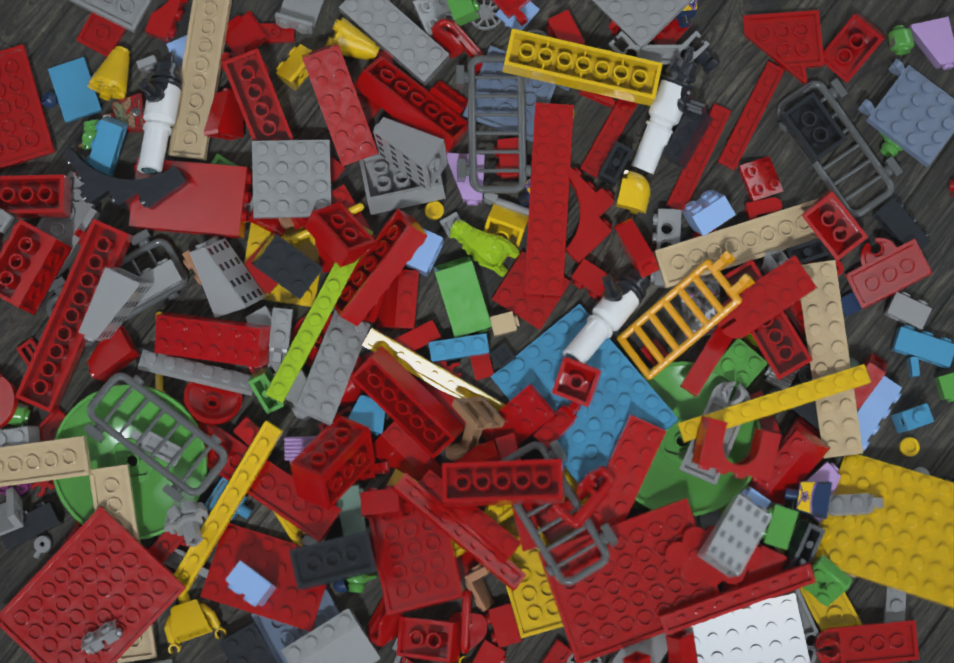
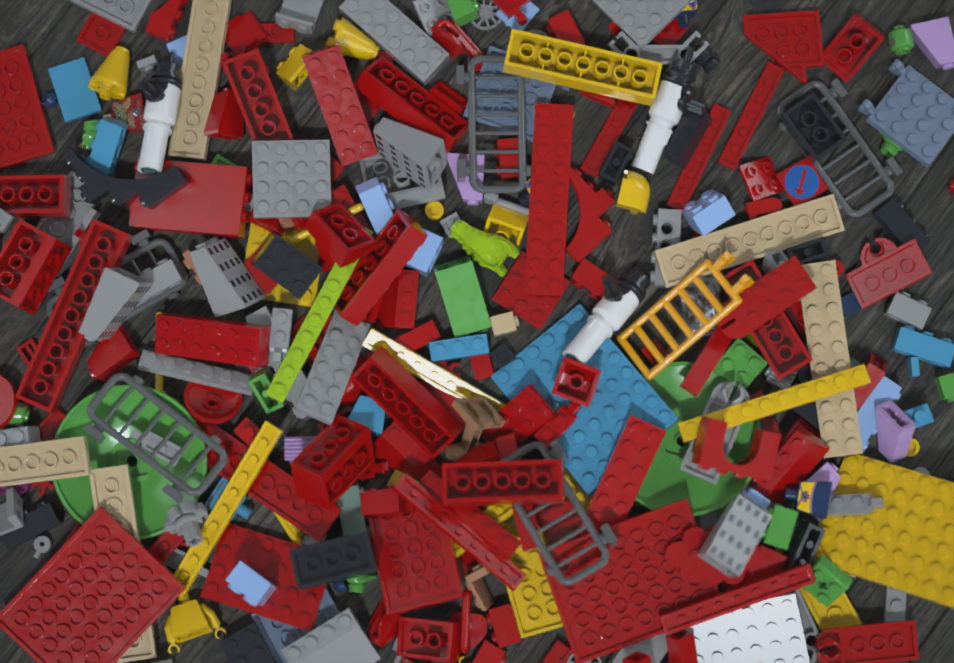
light grey hinge [81,620,123,654] -> none
red piece [551,466,614,528] -> none
red slope [614,218,659,278] -> none
red slope [801,190,868,261] -> none
none -> light blue brick [355,177,395,235]
none -> piece [776,157,828,206]
none -> lavender slope [875,400,916,463]

